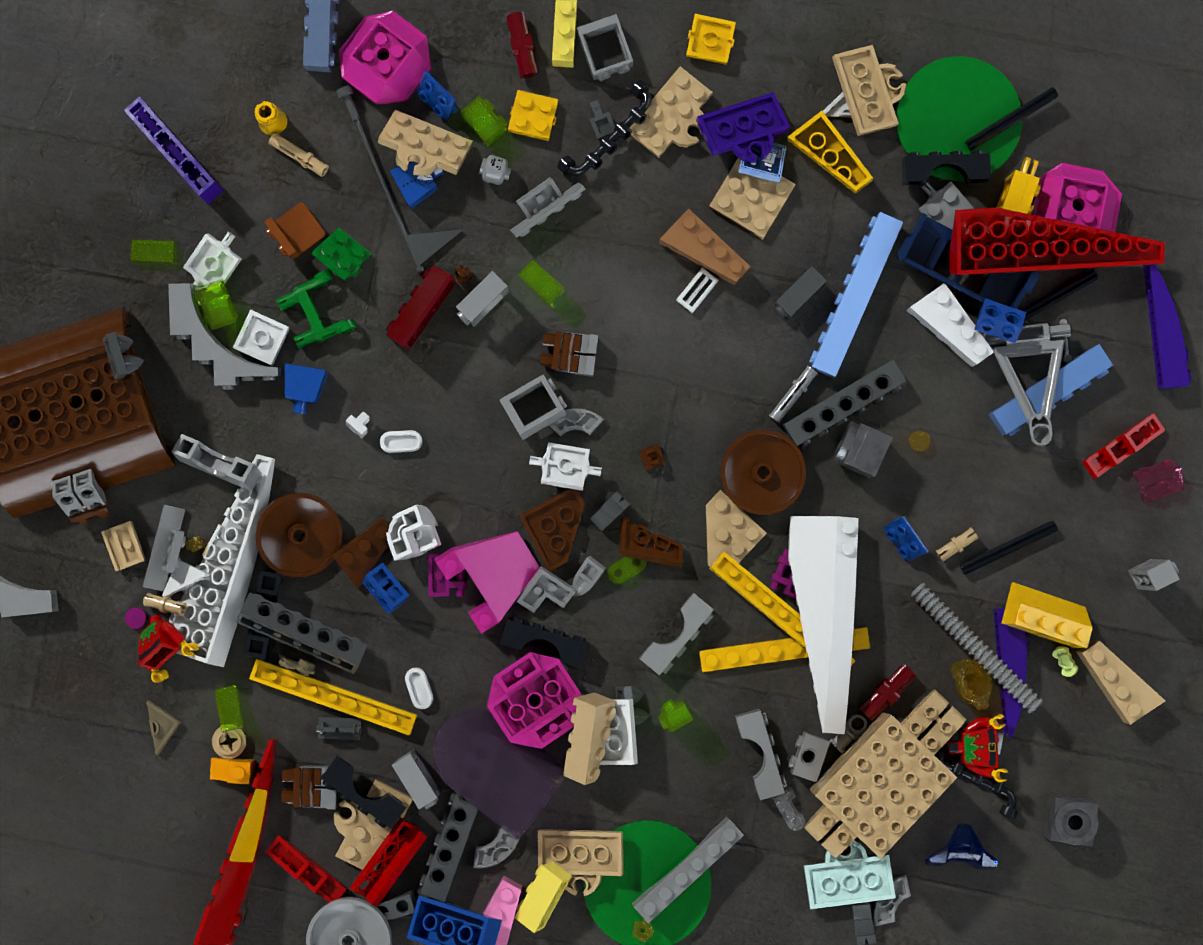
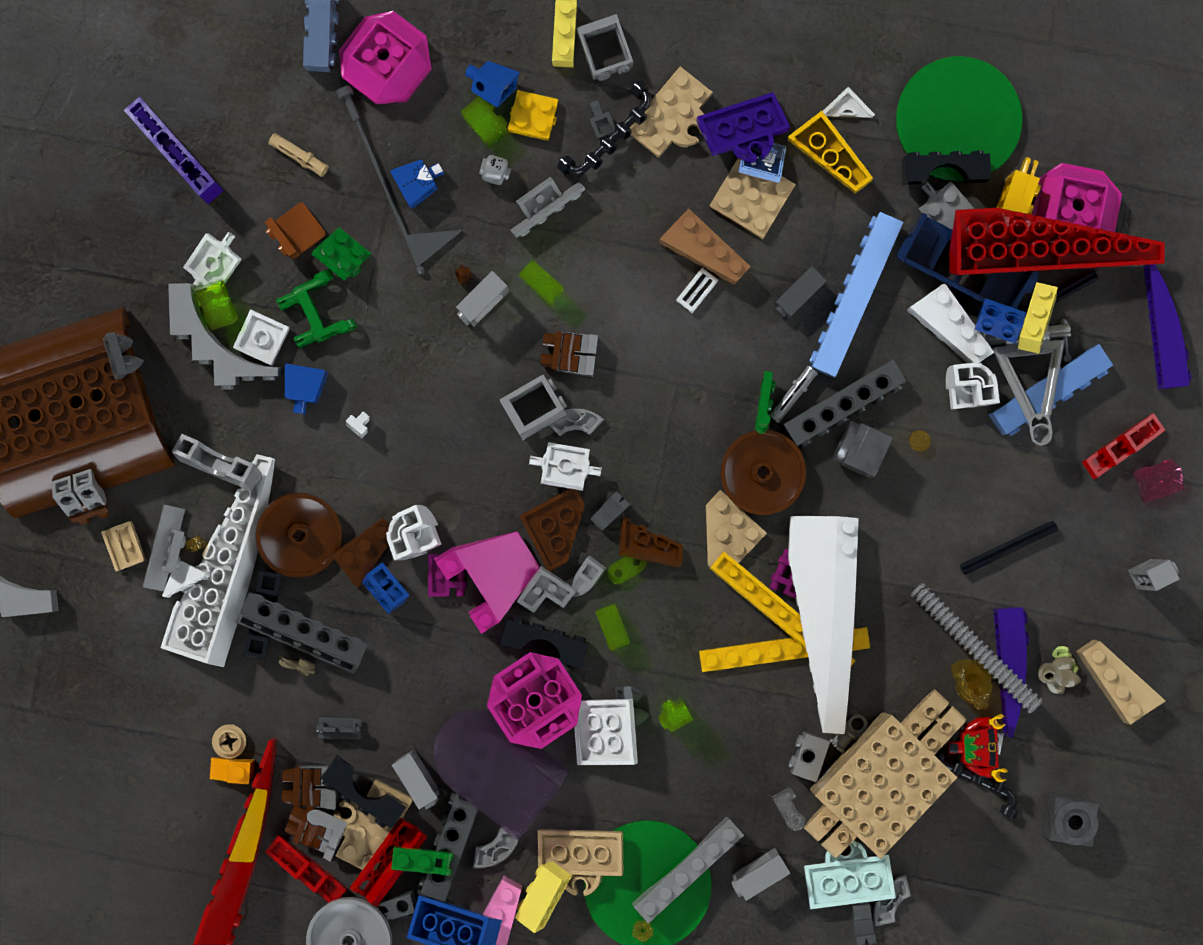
magenta tile [125,607,148,629] -> none
clear neon green tile [131,240,176,263] -> none
red torso [138,615,199,683] -> none
tan pin [143,593,187,616] -> none
dark tan tile [146,700,181,755] -> none
clear neon green tile [215,685,244,733] -> none
yellow plate [249,659,417,736] -> none
yellow plant [255,101,287,136] -> none
tan plate [378,110,473,177] -> none
white tile [380,430,423,453] -> none
dark red slope [386,265,457,351] -> none
white tile [405,667,433,709] -> none
blue hinge [416,70,458,122] -> none
dark red piece [507,12,538,79] -> none
tan wedge [563,693,616,785] -> none
reddish brown tile [638,444,666,471] -> none
light grey arch [639,593,714,675] -> none
yellow plate [686,14,736,65] -> none
light grey arch [735,709,787,800] -> none
tan plate [832,45,906,136] -> none
dark red piece [858,663,917,721] -> none
blue hinge [882,517,929,562] -> none
clear blue piece [925,824,998,870] -> none
tan pin [936,527,979,562] -> none
black axle [965,87,1058,151] -> none
yellow slope [1001,582,1092,648] -> none
none -> hips [285,805,348,862]
none -> green plate [391,846,454,876]
none -> blue torso [465,61,520,107]
none -> clear neon green brick [595,603,630,651]
none -> light grey window [731,848,790,901]
none -> green plate [755,371,776,434]
none -> white brick [946,363,1000,409]
none -> light yellow brick [1018,282,1058,354]
none -> dark tan plate [1038,657,1081,694]

